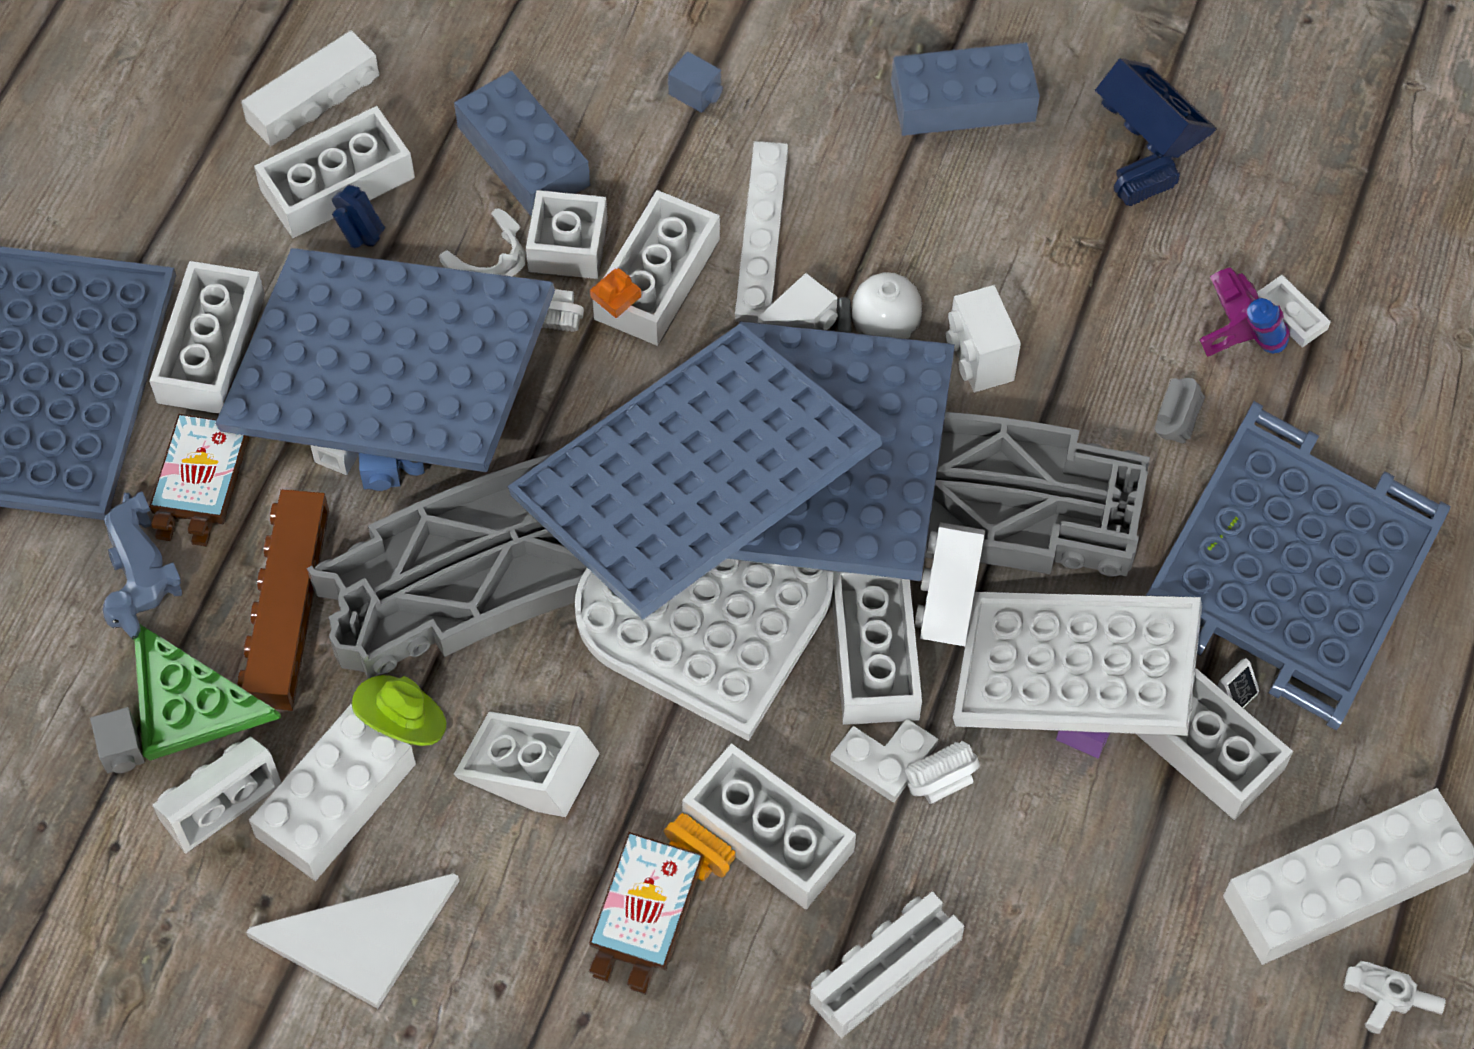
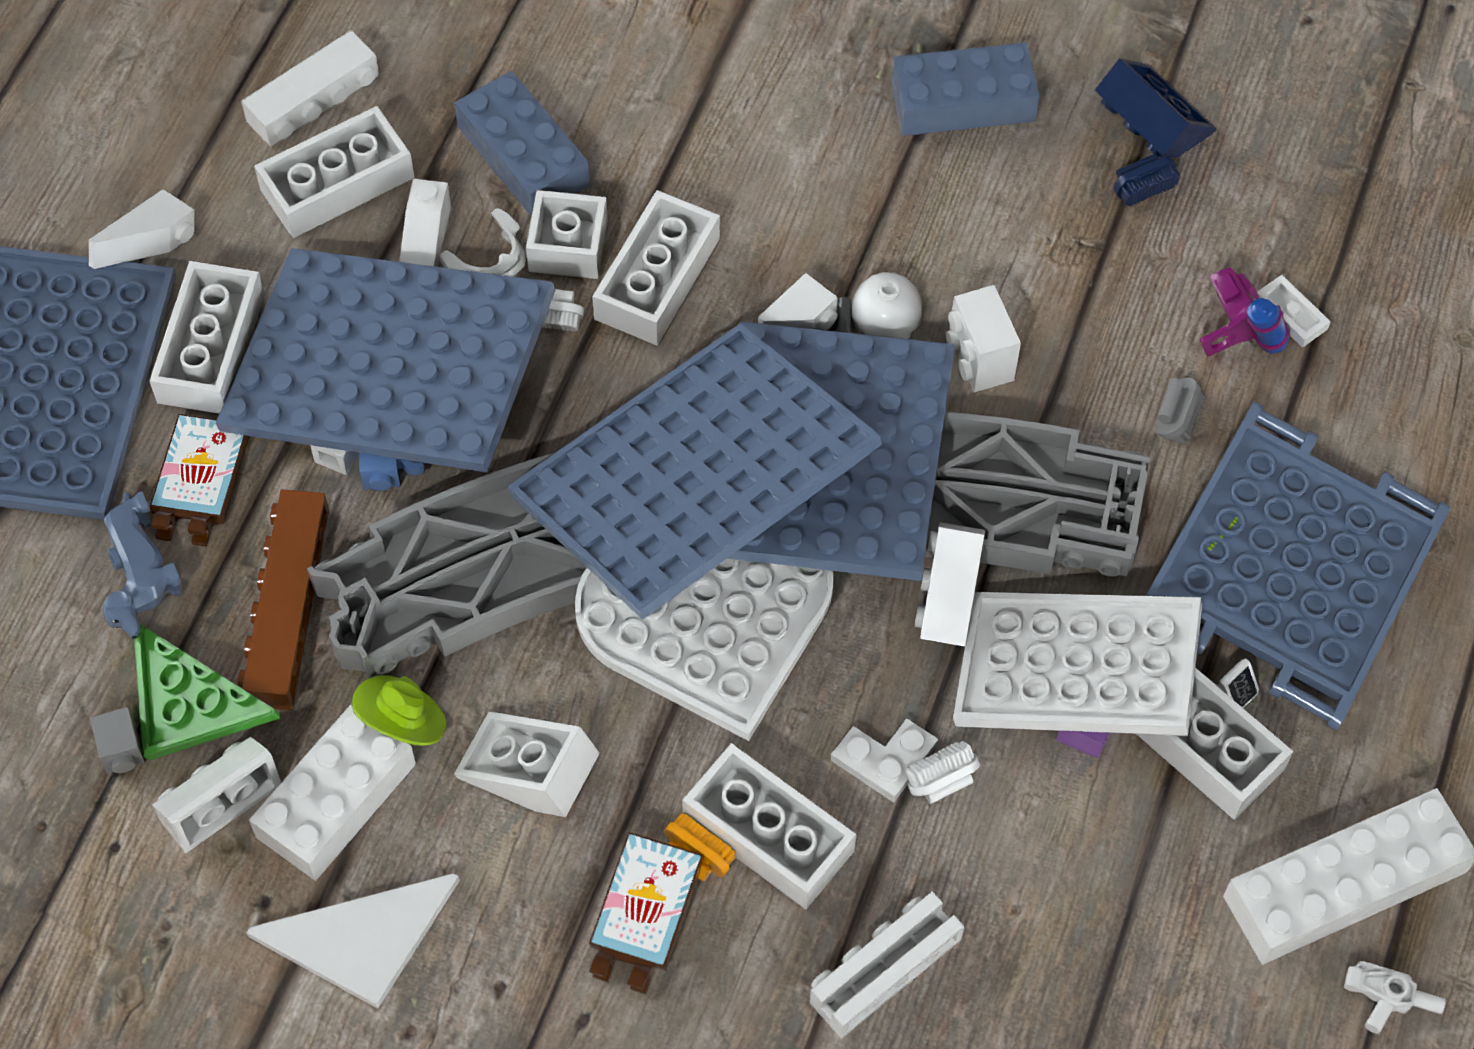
dark blue piece [332,184,385,249] -> none
orange tile [590,268,641,318] -> none
sand blue brick [668,51,723,113] -> none
white plate [735,141,788,323] -> none
white brick [832,571,922,725] -> none
none -> white slope [89,189,195,269]
none -> white slope [399,179,451,267]

